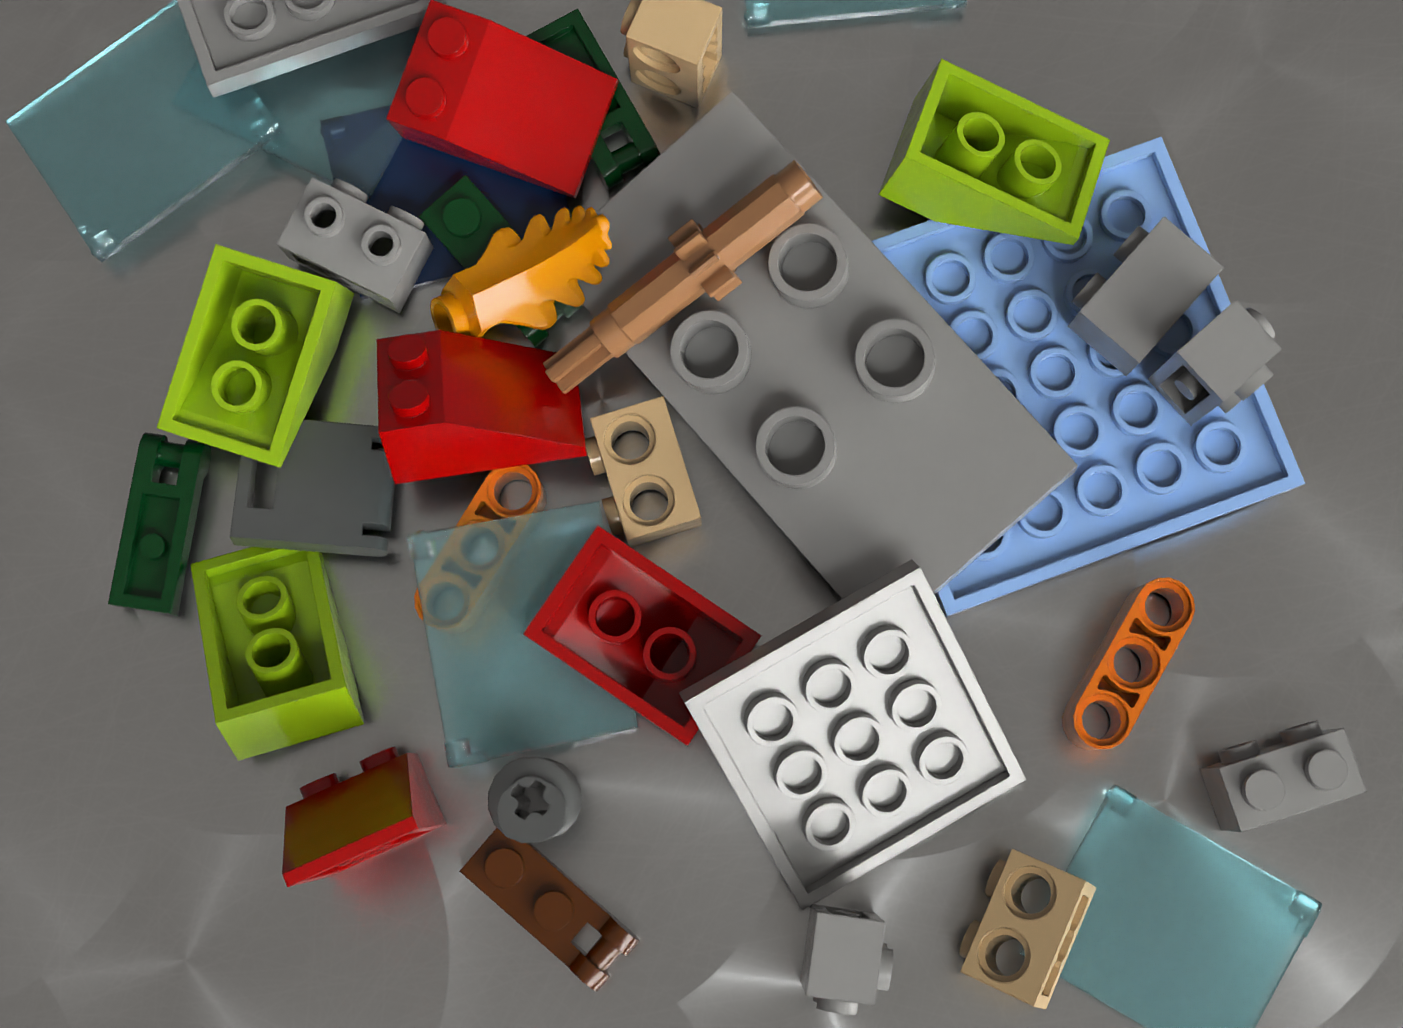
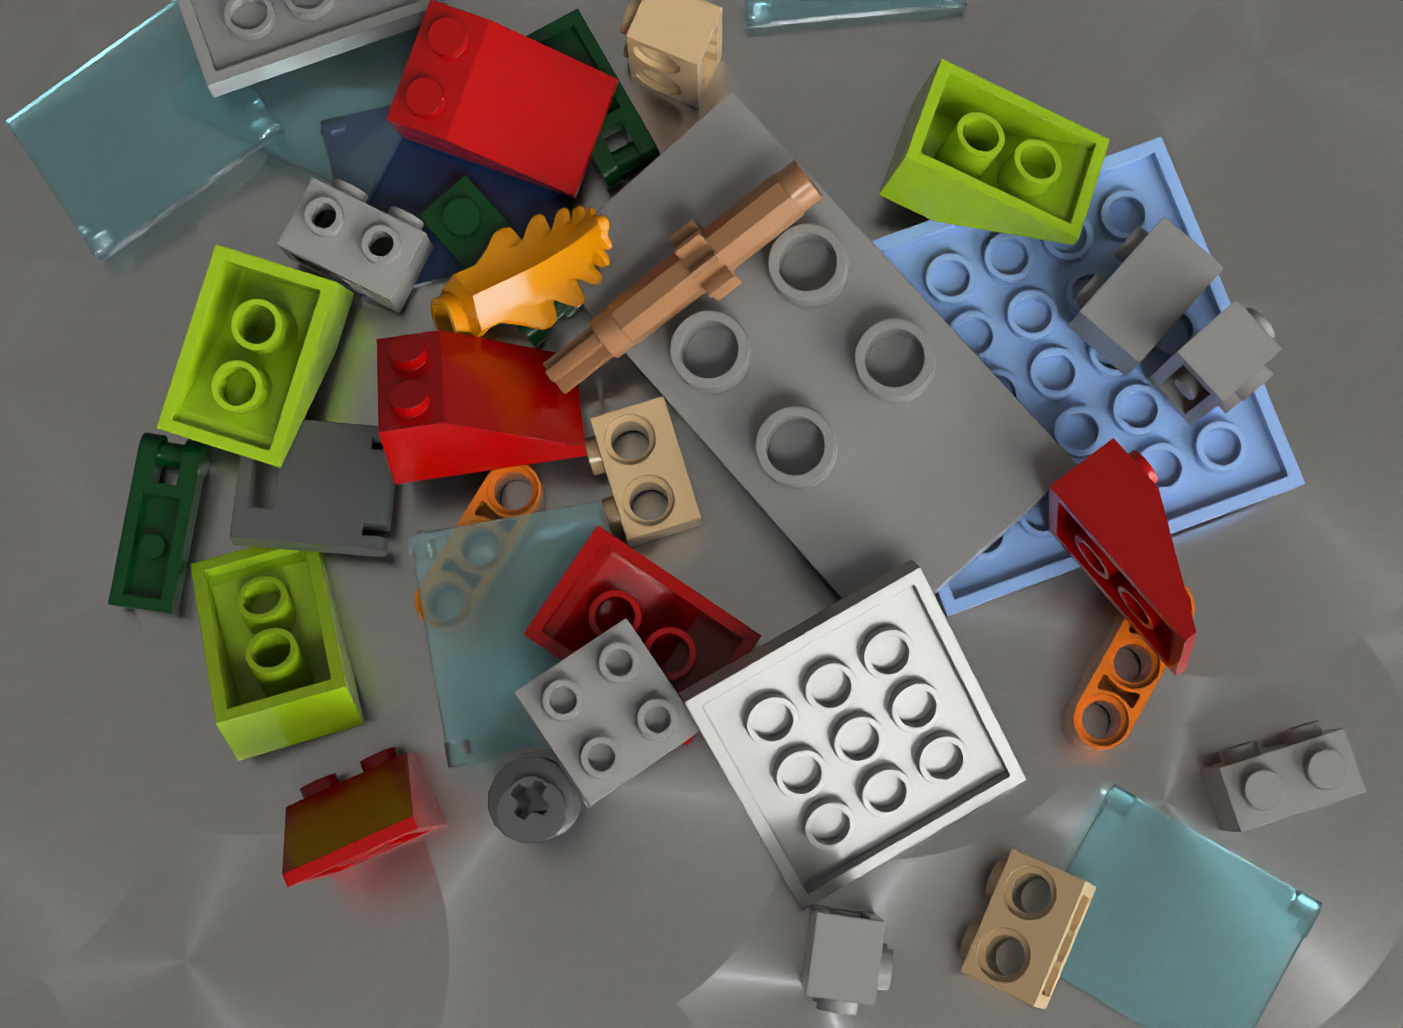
reddish brown plate [459,828,640,992] -> none
none -> light grey plate [512,618,700,808]
none -> red slope [1048,438,1197,676]

